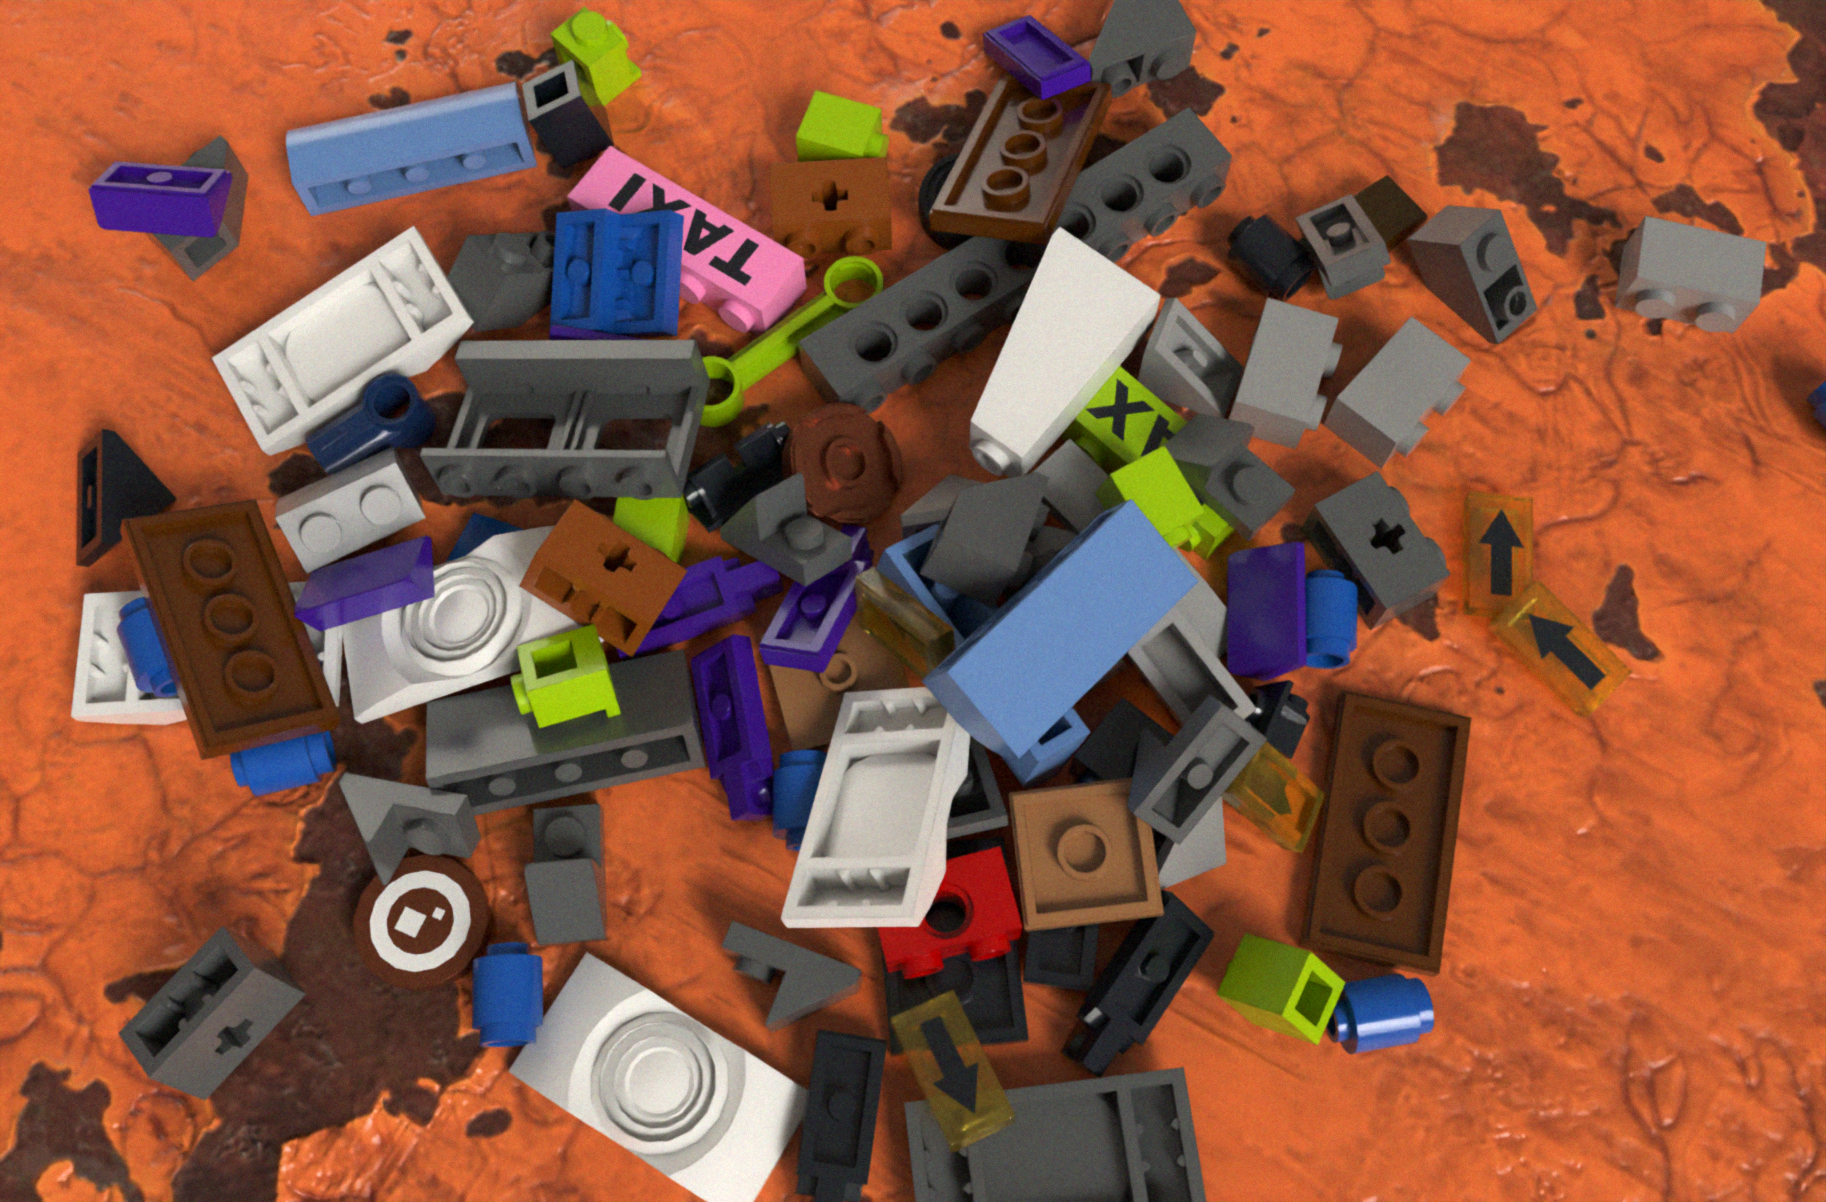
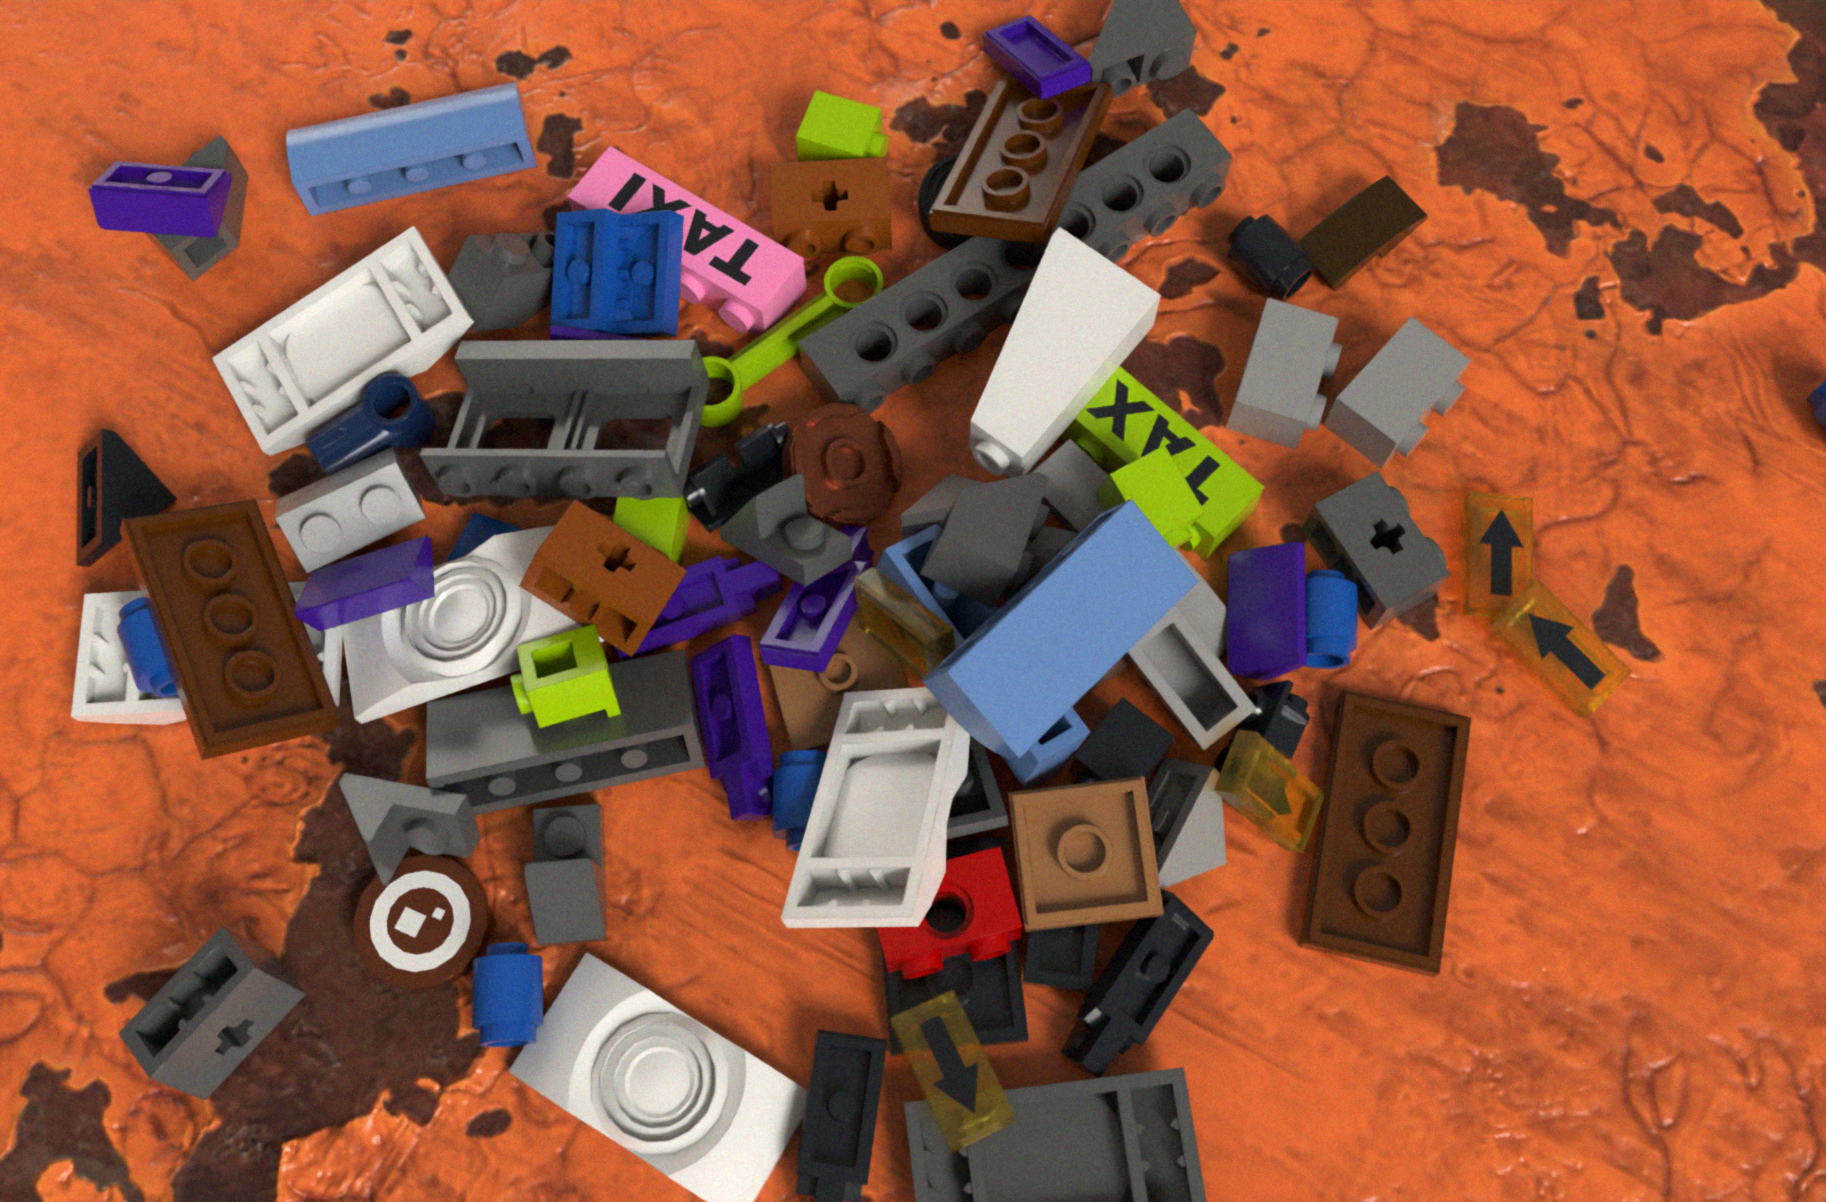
blue brick [230,730,337,797] -> none
black brick [522,60,614,170] -> none
lime brick [550,6,642,106] -> none
dark grey slope [721,921,863,1033] -> none
dark grey slope [1127,694,1267,845] -> none
light grey slope [1137,297,1244,418] -> none
dark grey slope [1165,413,1296,541] -> none
lime brick [1216,933,1346,1046] -> none
dark grey slope [1295,194,1391,300] -> none
blue brick [1325,973,1434,1054] -> none
dark grey slope [1407,205,1538,344] -> none
light grey brick [1615,216,1767,333] -> none

